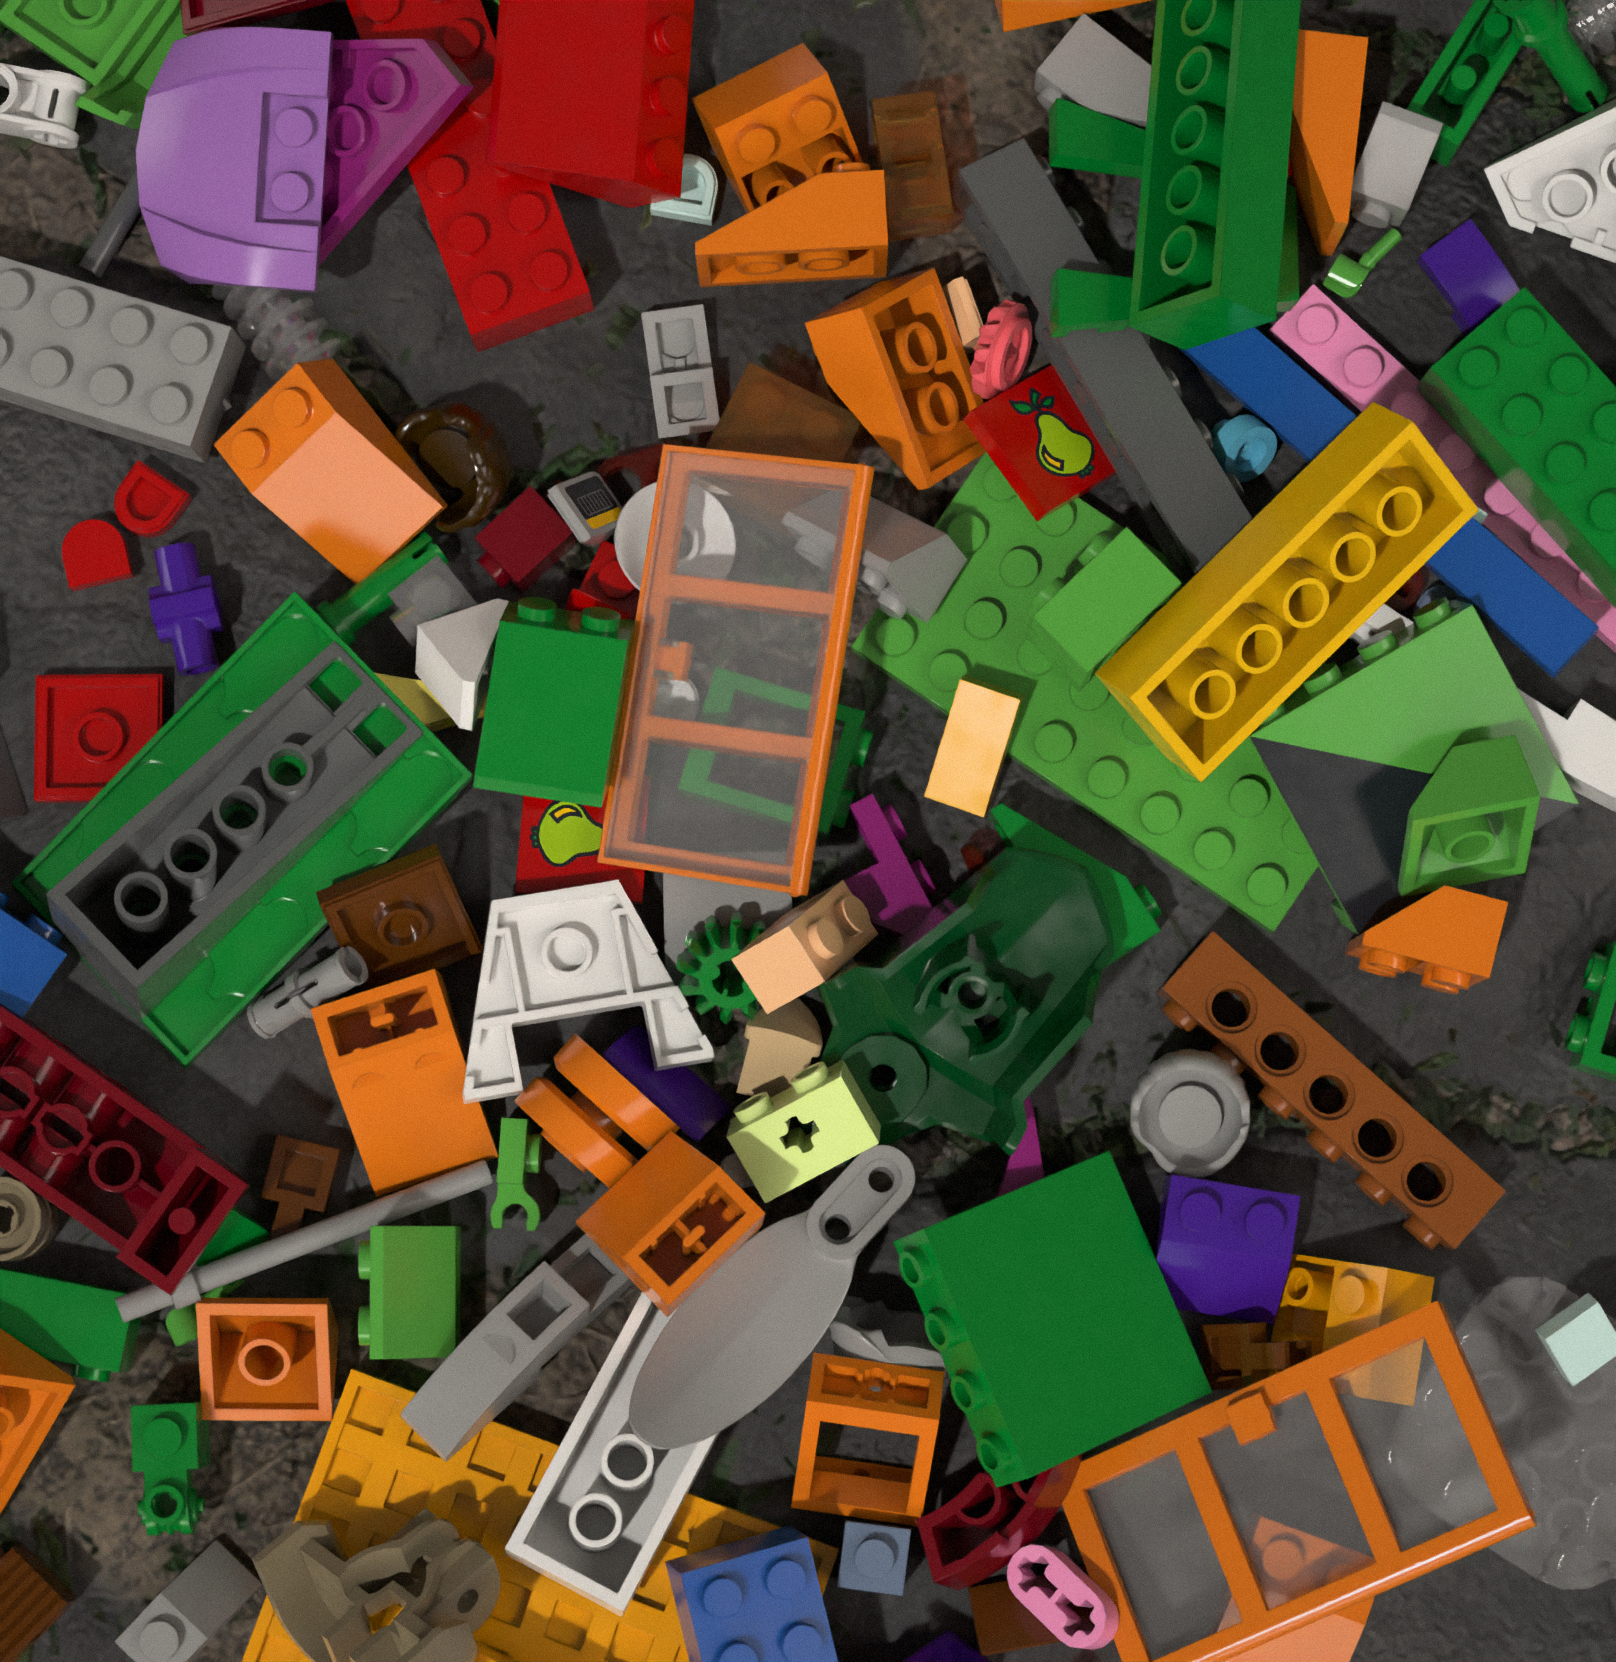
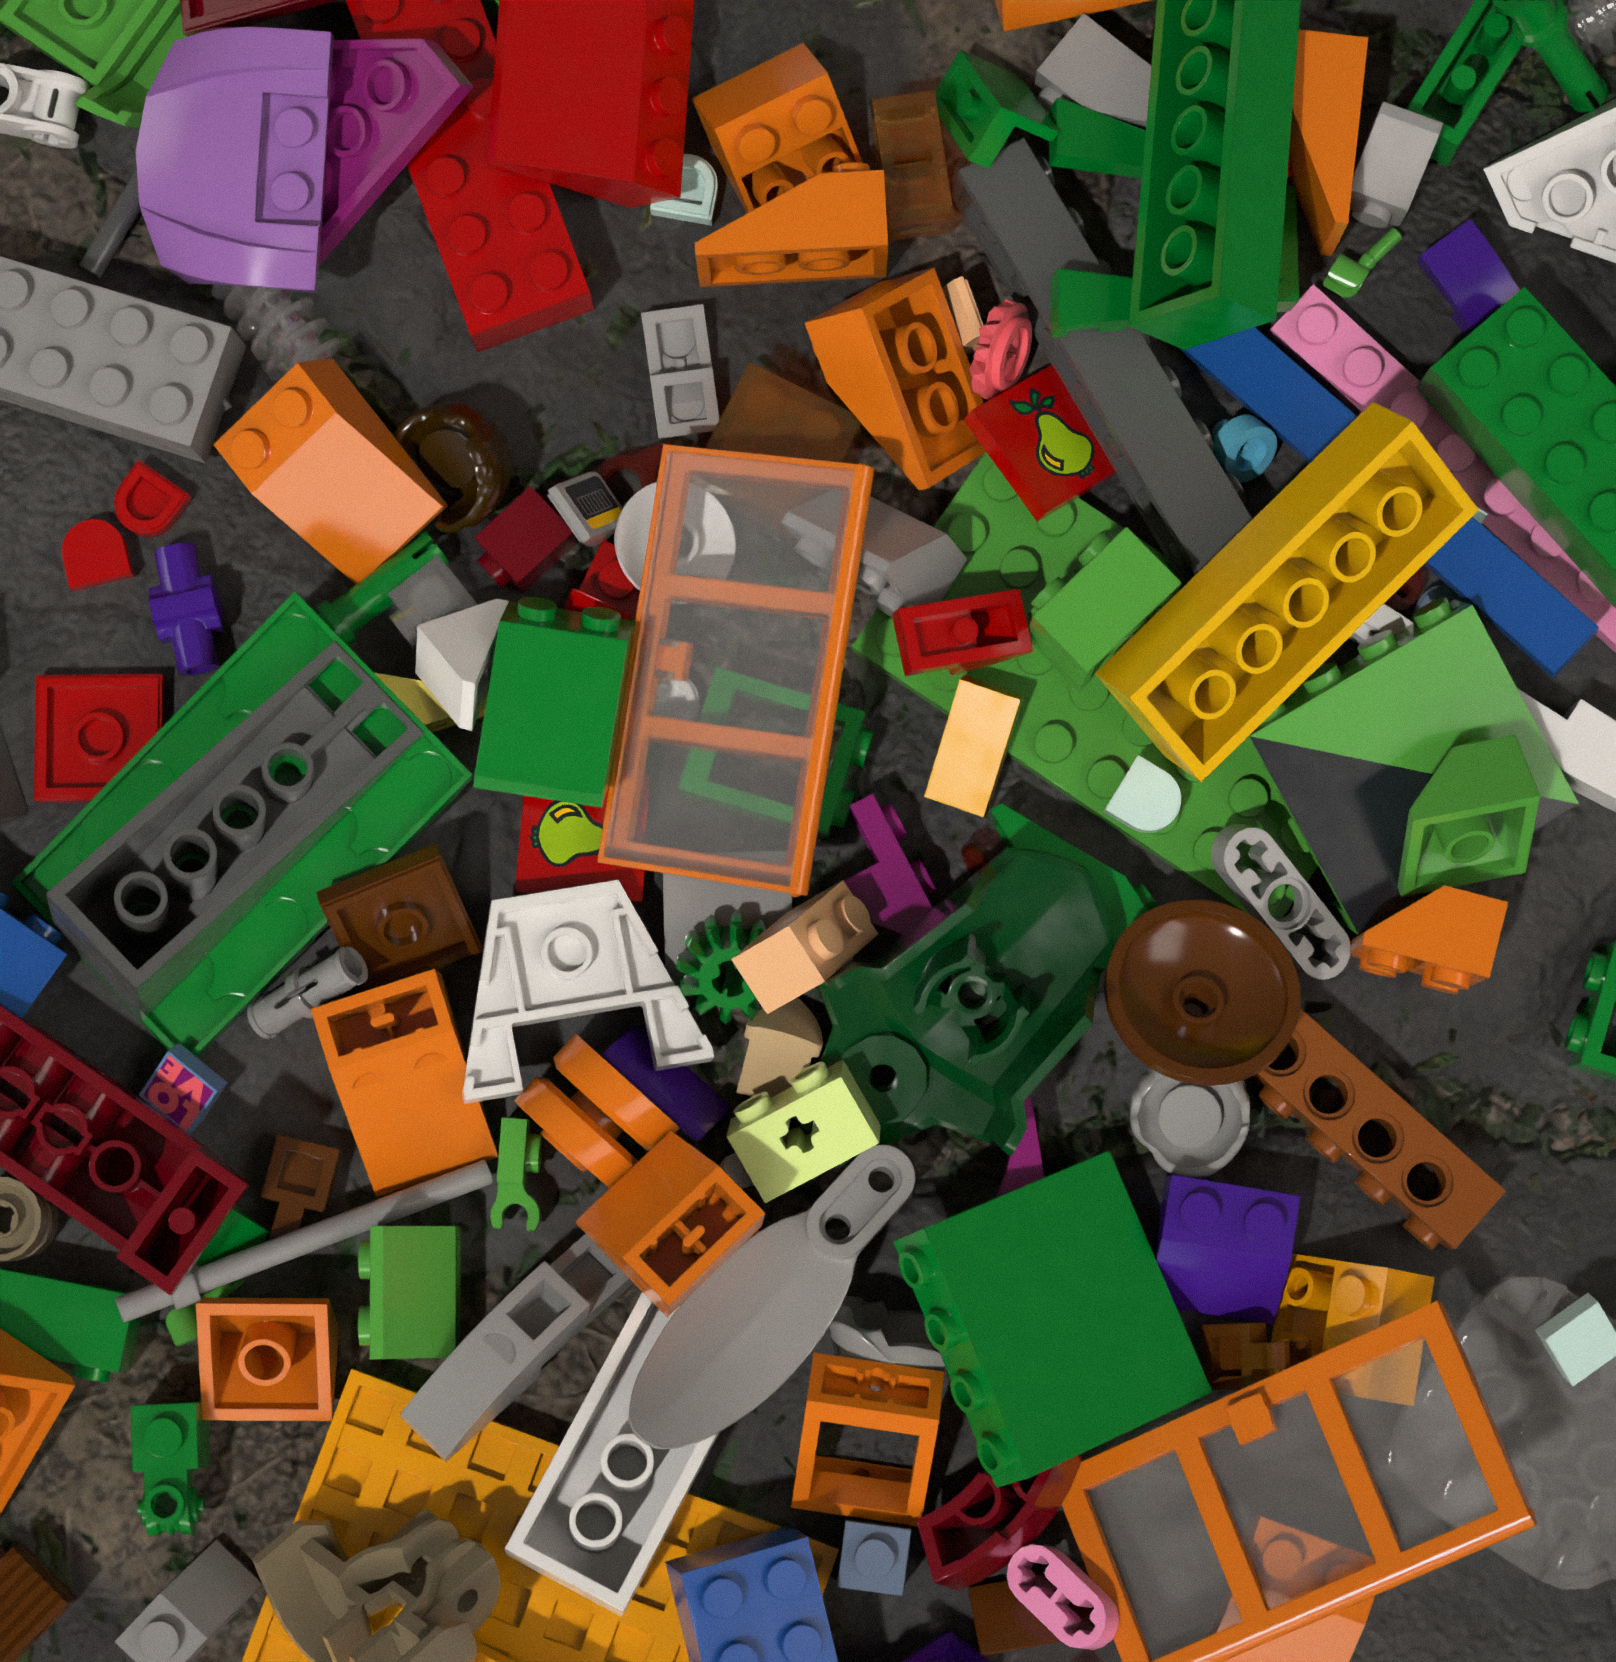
none -> tile [139,1043,228,1134]
none -> red slope [891,589,1033,676]
none -> green panel [929,49,1060,169]
none -> light aqua tile [1104,755,1181,833]
none -> reddish brown dish [1104,900,1301,1086]
none -> light grey beam [1211,824,1351,980]

